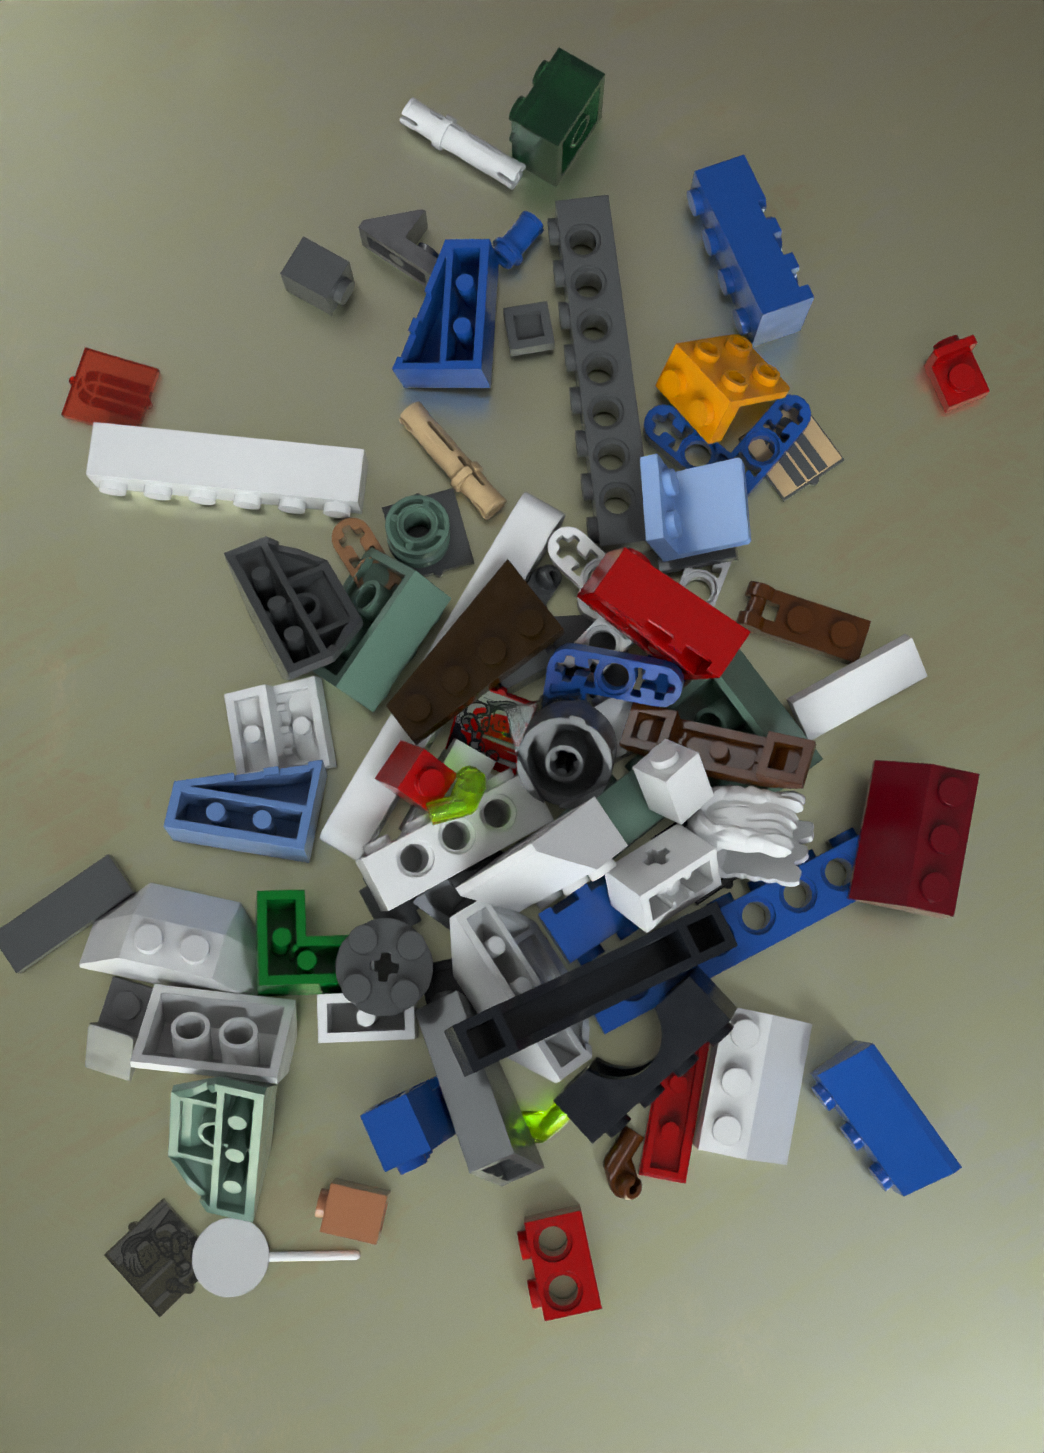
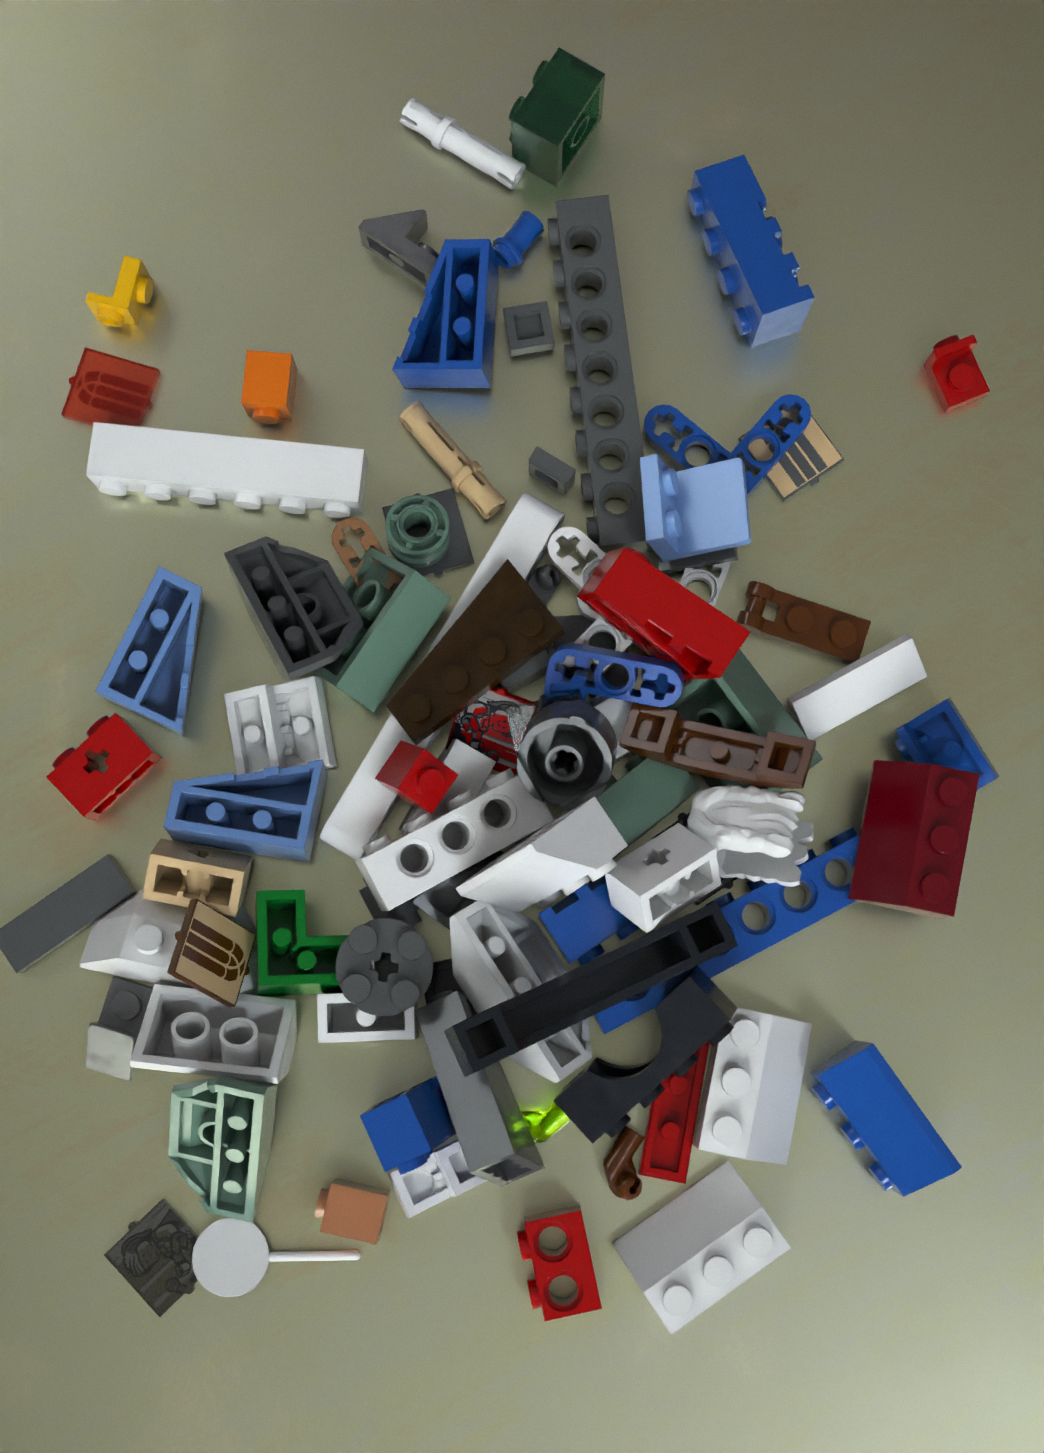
dark grey brick [280,236,355,315] -> none
clear neon green arm [426,766,486,826] -> none
white brick [632,739,714,825] -> none
light orange bracket [655,334,790,444] -> none
none -> red brick [46,712,162,821]
none -> yellow bracket [85,256,153,327]
none -> medium blue wedge [95,566,203,736]
none -> tan brick [142,838,253,917]
none -> piece [167,899,256,1008]
none -> orange brick [241,350,298,424]
none -> white slope [387,1140,487,1218]
none -> dark grey tile [529,446,576,495]
none -> white slope [612,1160,791,1335]
none -> blue bracket [895,698,999,790]

